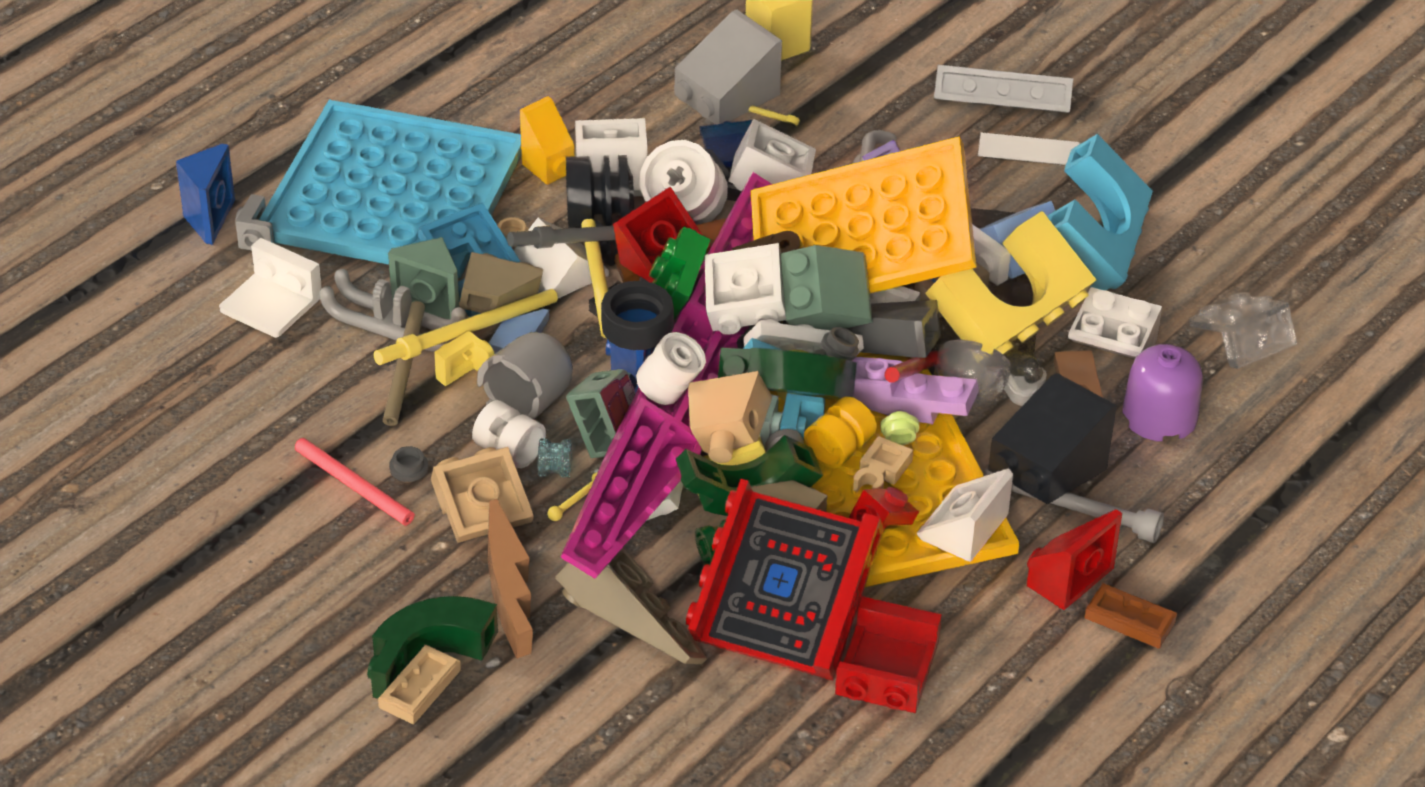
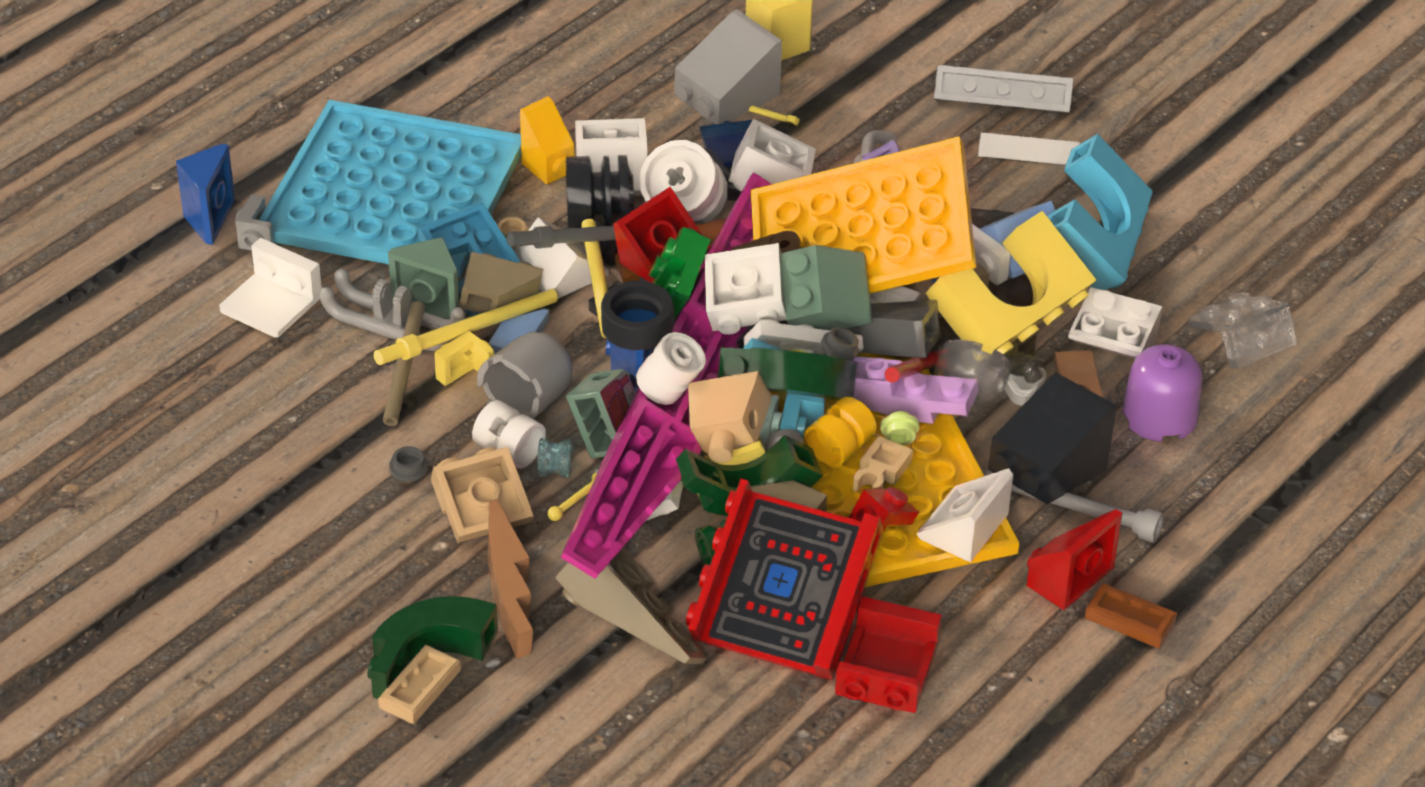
coral piece [295,438,414,526] -> none

